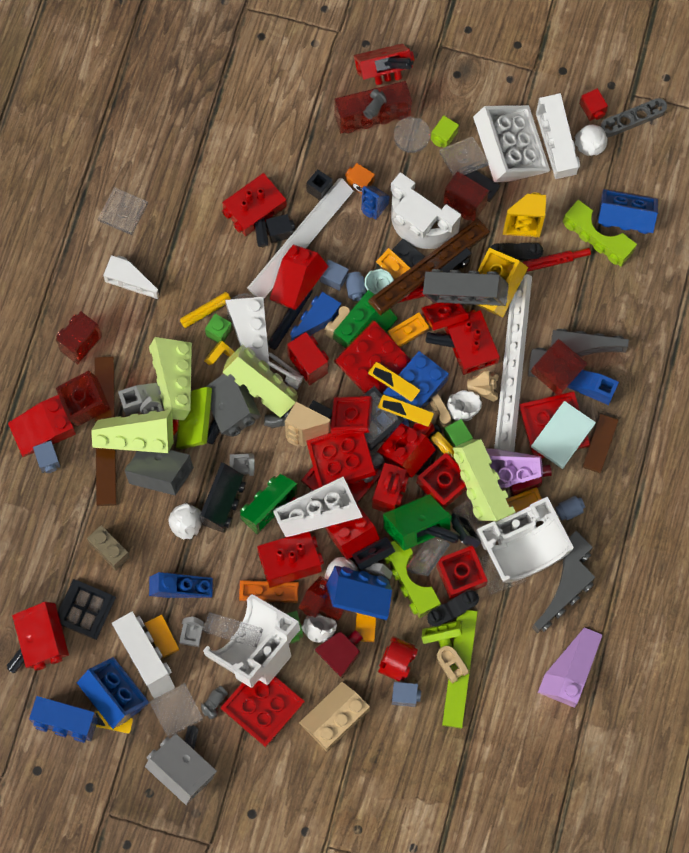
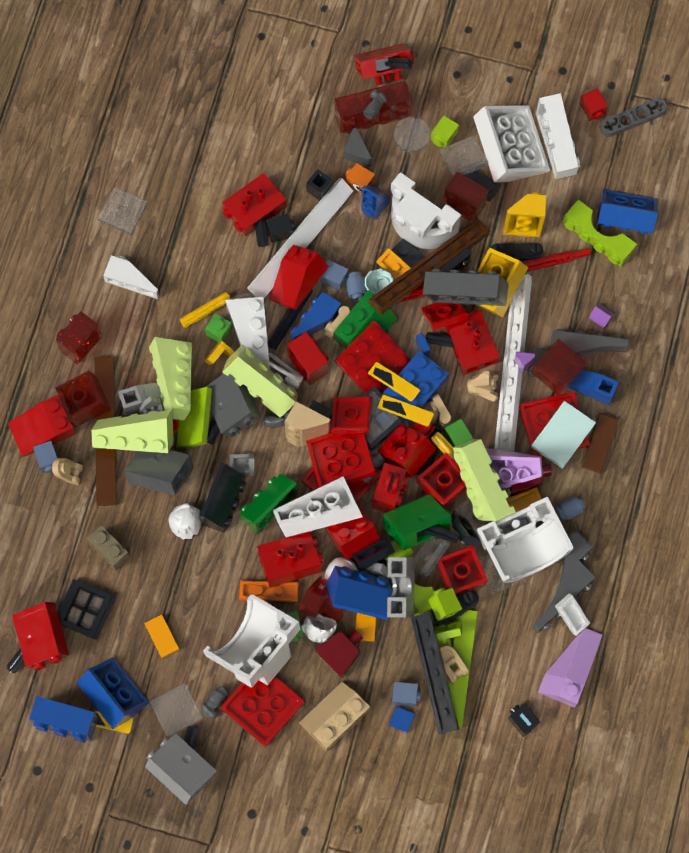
white wedge [112,611,176,700] -> none
blue slope [149,572,213,598] -> none
light grey tile [179,617,206,647] -> none
clear tile [202,612,263,648] -> none
red brick [377,636,418,682] -> none
light orange plate [387,313,429,347] -> none
white hair [447,390,482,421] -> none
white hair [575,124,608,156] -> none
none -> tan plate [52,458,83,485]
none -> dark grey slope [344,128,372,167]
none -> light grey arch [387,557,414,618]
none -> blue tile [389,707,415,733]
none -> black plate [411,612,460,734]
none -> blue tile [415,333,431,356]
none -> lime brick [428,588,462,621]
none -> black brick [508,703,540,737]
none -> medium lavender slope [515,352,535,372]
none -> white tile [555,594,590,636]
none -> medium lavender slope [589,303,615,328]

